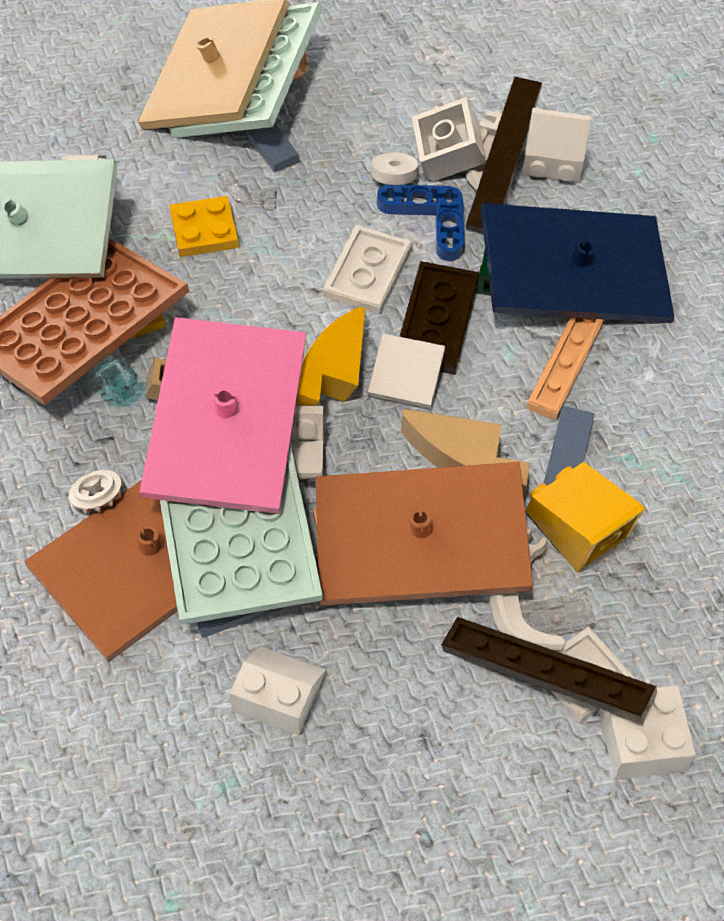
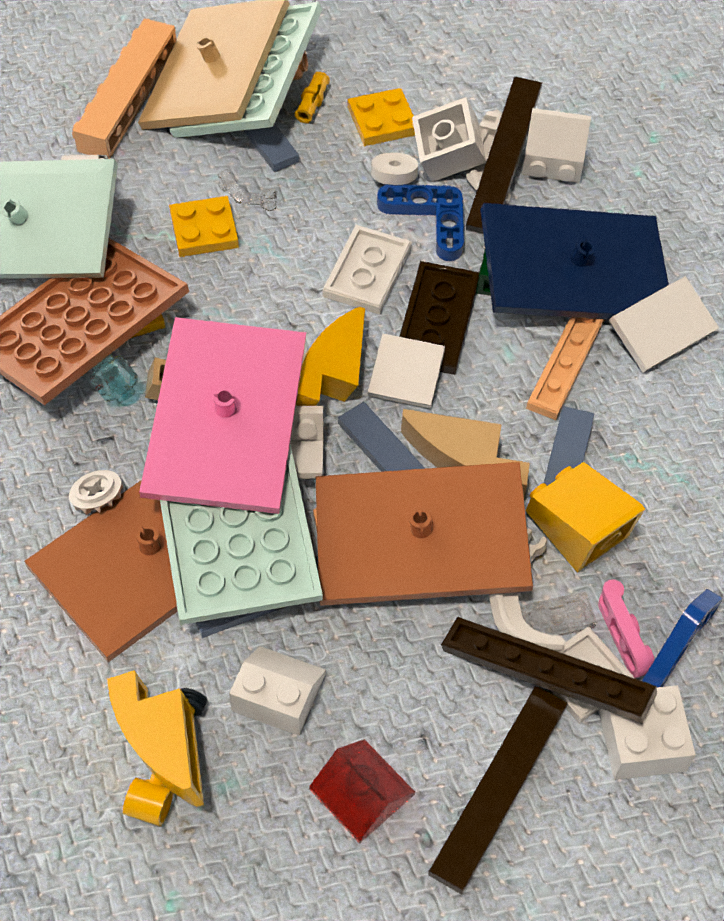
none -> light nougat brick [72,18,176,159]
none -> yellow slope [107,670,204,807]
none -> yellow piece [123,688,207,826]
none -> yellow pin [295,71,330,124]
none -> clear red slope [309,739,415,844]
none -> sand blue tile [338,401,425,472]
none -> yellow plate [347,88,415,146]
none -> dark brown tile [428,685,568,895]
none -> bright pink plate [598,579,654,679]
none -> white tile [609,276,719,373]
none -> blue beam [642,589,723,688]

